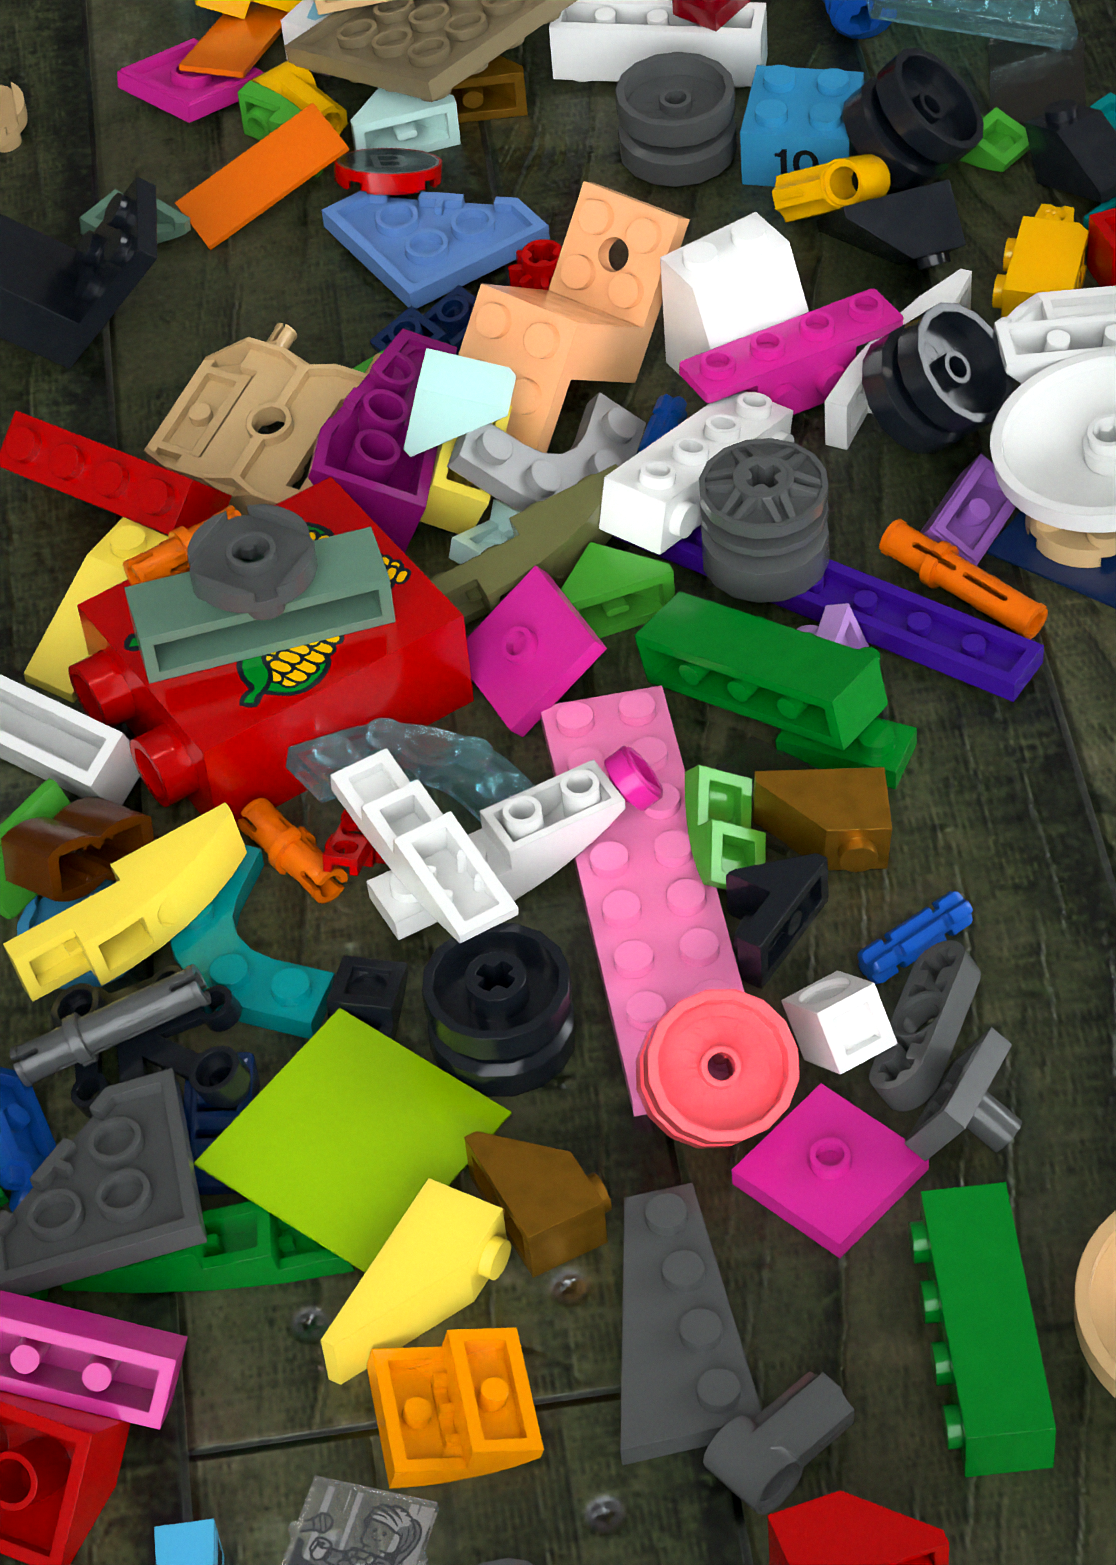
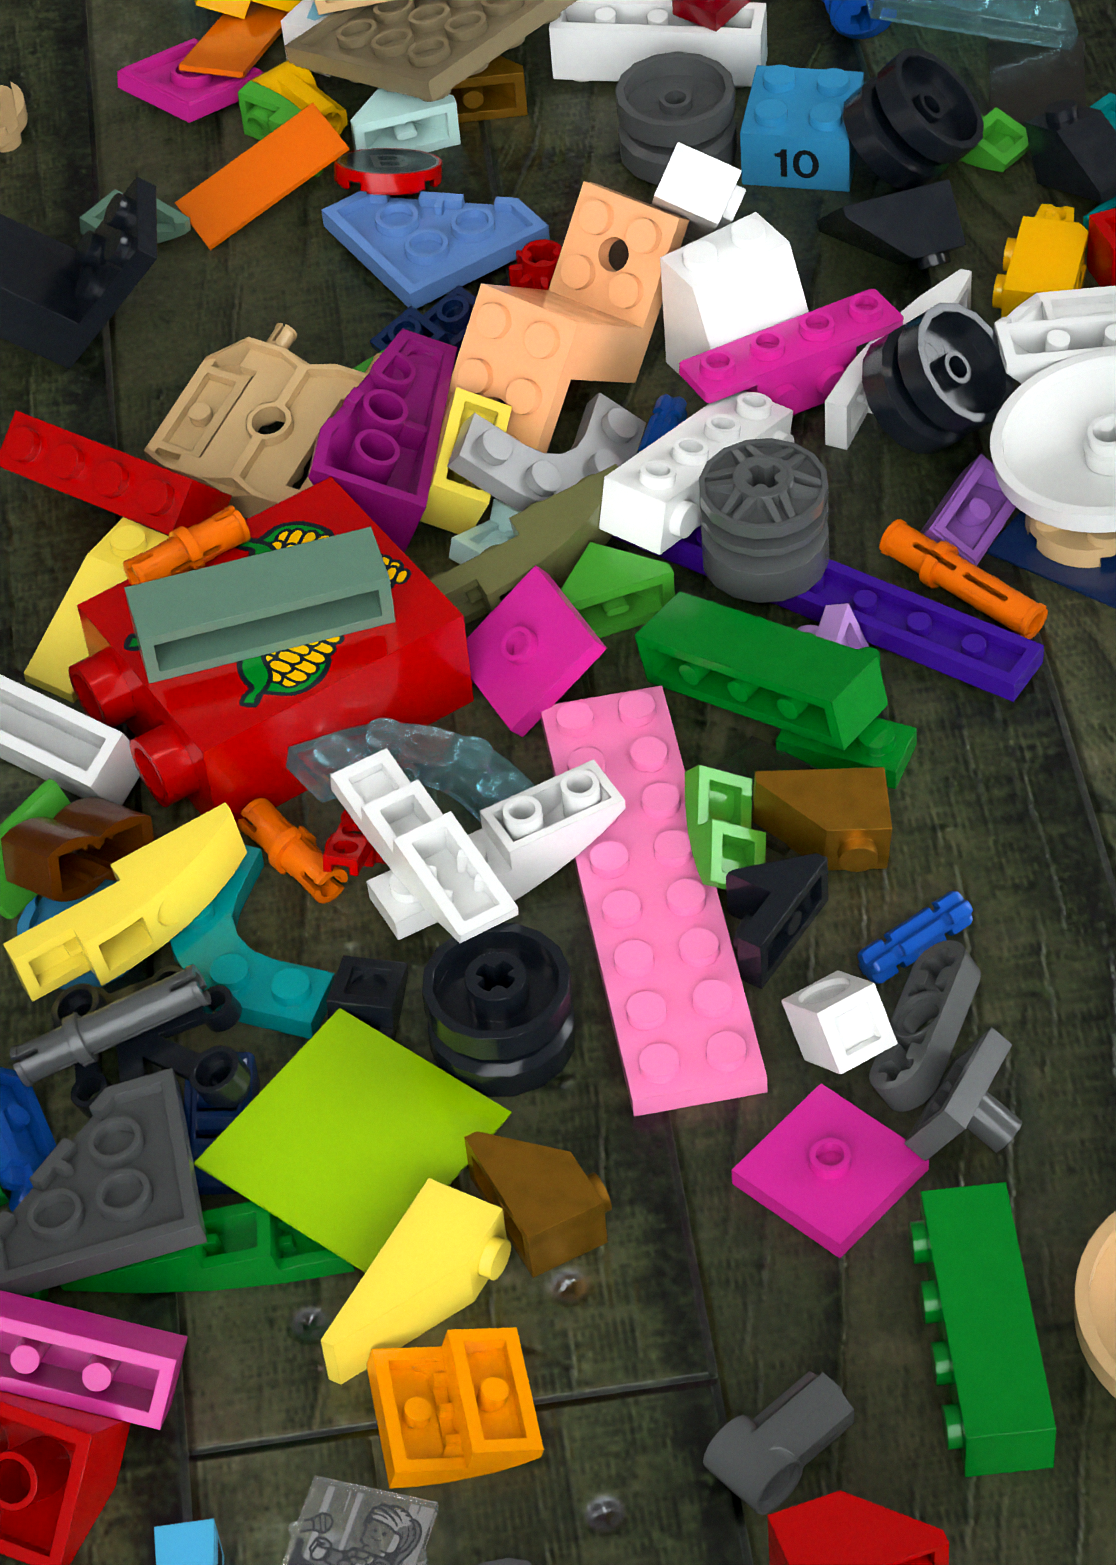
dark grey plate [187,504,318,620] -> none
light aqua slope [404,348,516,457] -> none
dark pink tile [604,746,663,811] -> none
dark grey wing [620,1182,762,1465] -> none
coral wheel [635,989,799,1149] -> none
yellow piece [772,154,890,222] -> none
none -> white brick [651,142,746,241]

